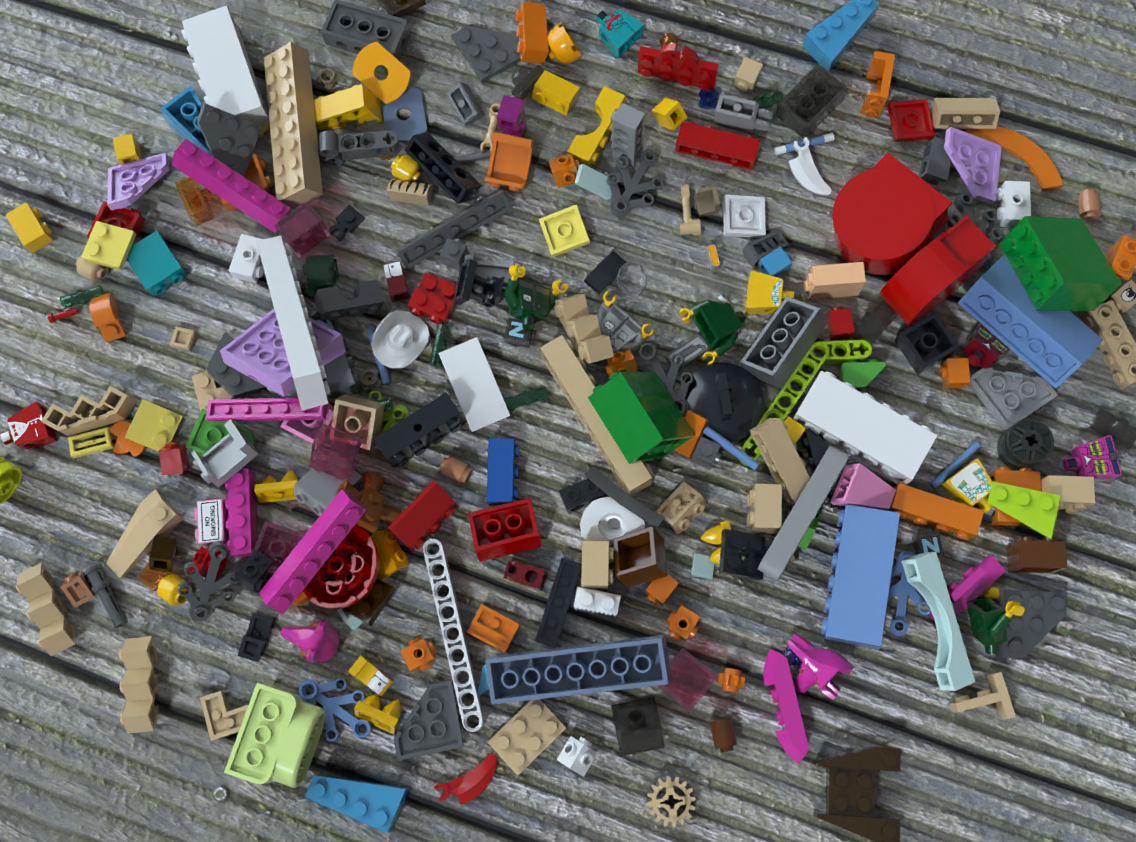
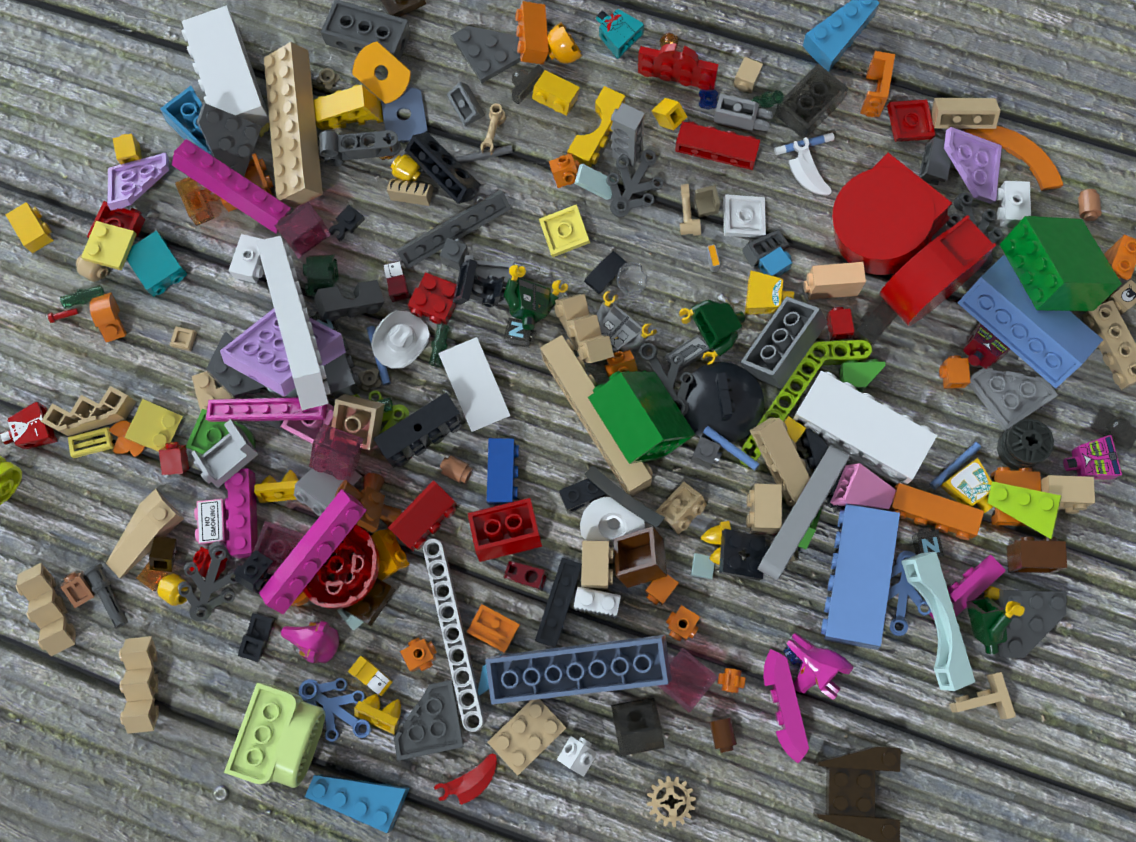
tan plate [200,691,248,741] -> none
orange panel [484,132,535,192] -> none
magenta arch [497,95,527,137] -> none
clear green pin [505,386,549,411] -> none
orange tile [675,410,709,458] -> none
black brick [894,313,959,375] -> none

